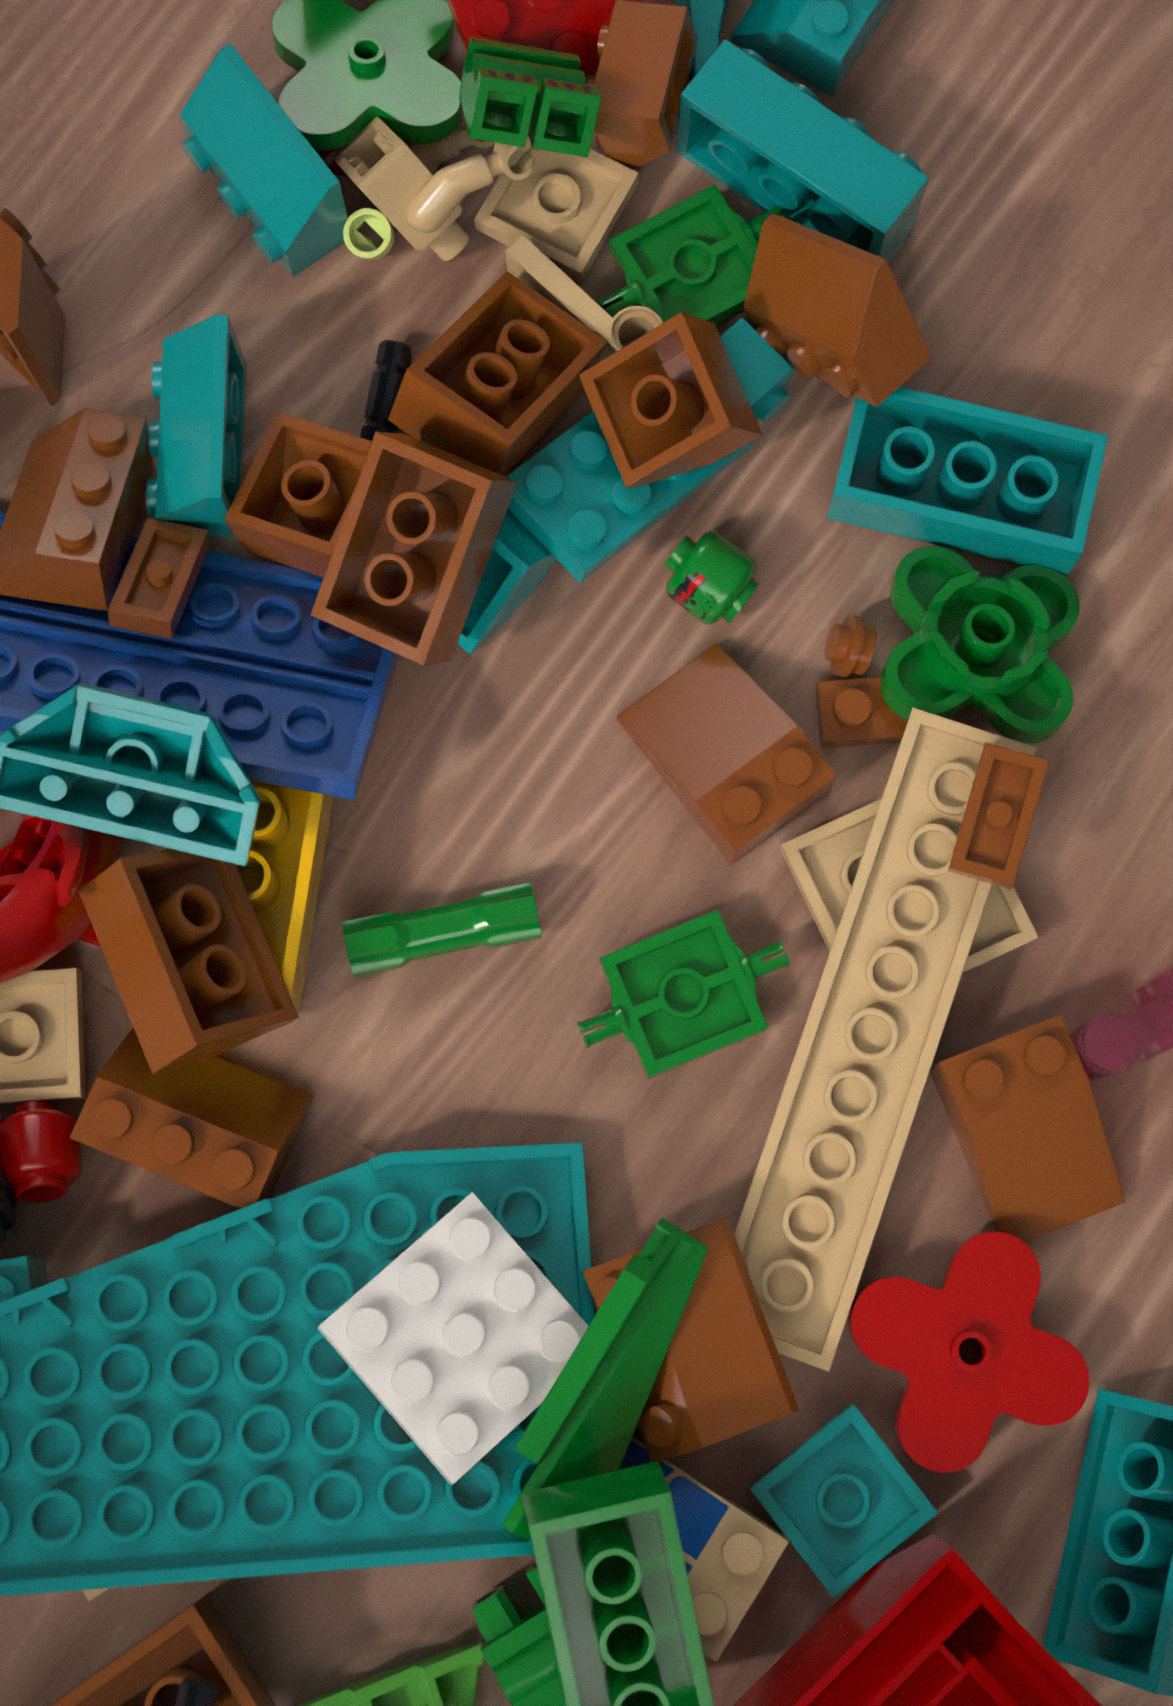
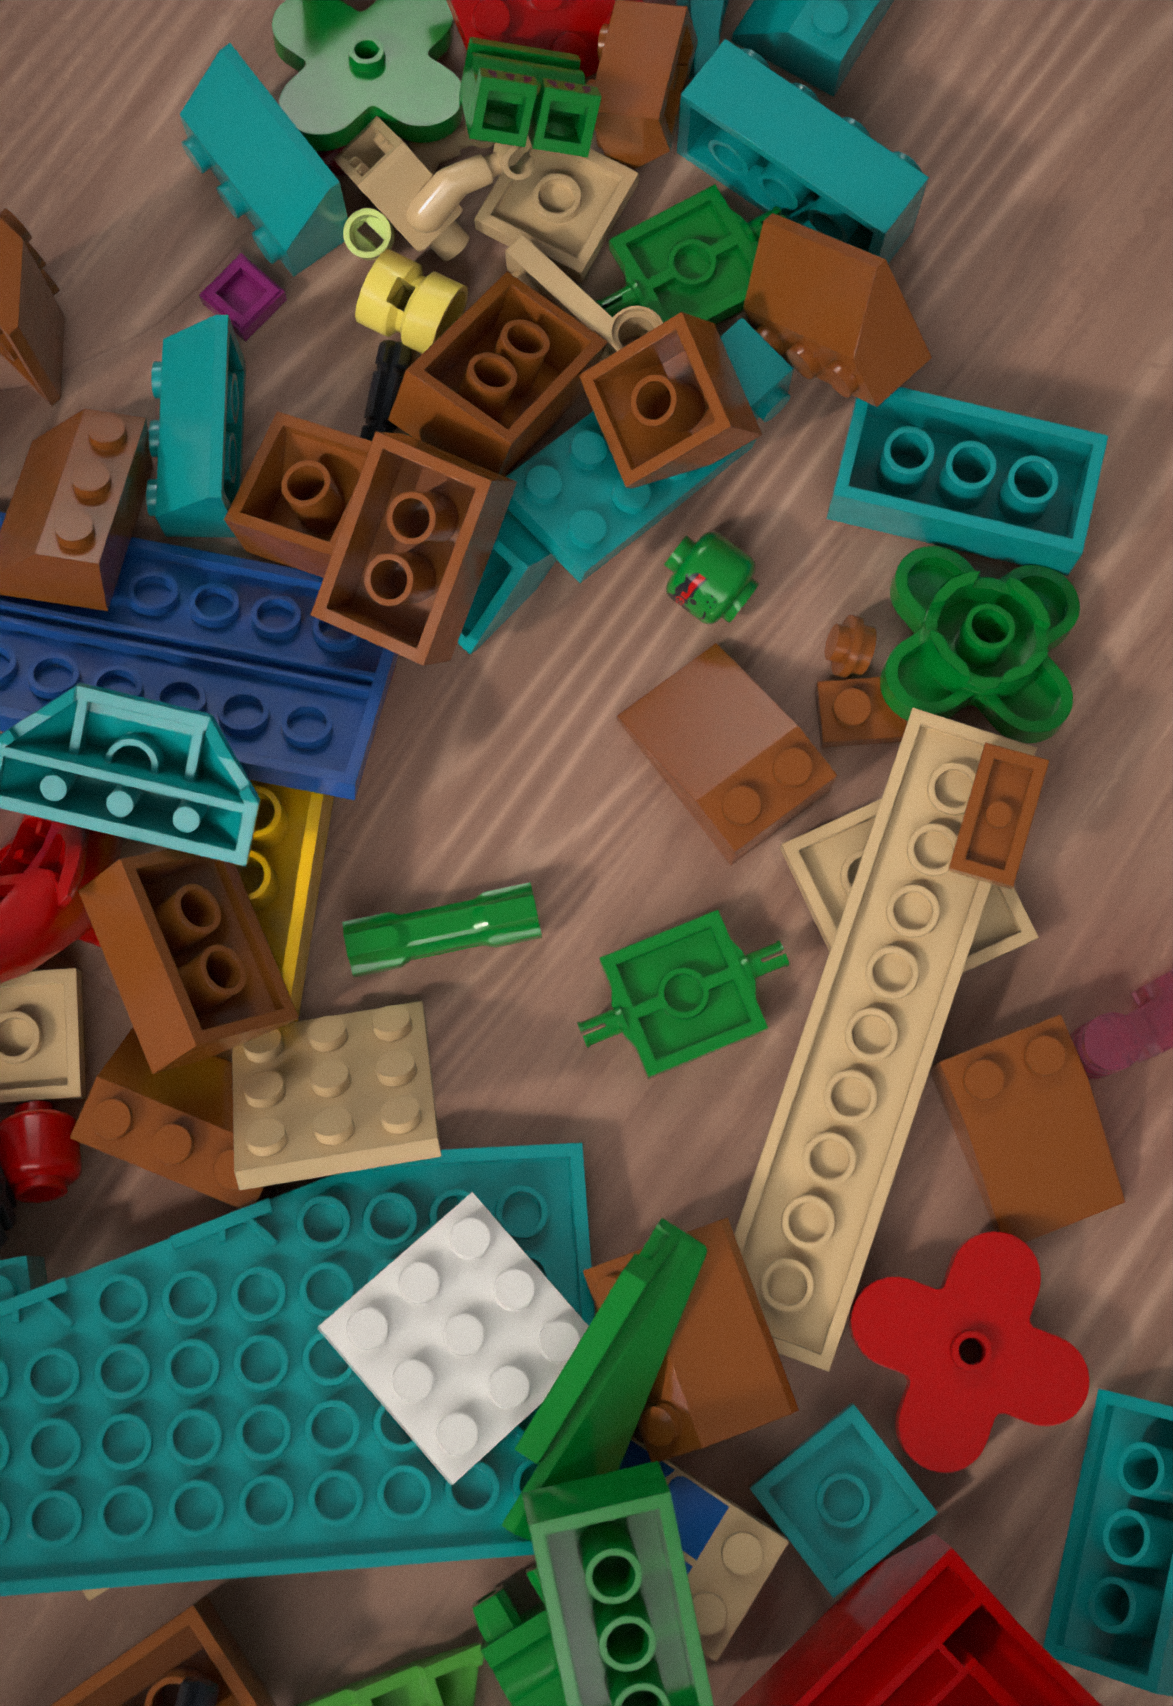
dark orange plate [108,517,210,639] -> none
none -> magenta tile [199,253,287,342]
none -> tan plate [232,1001,441,1190]
none -> light yellow wheel [355,249,468,354]

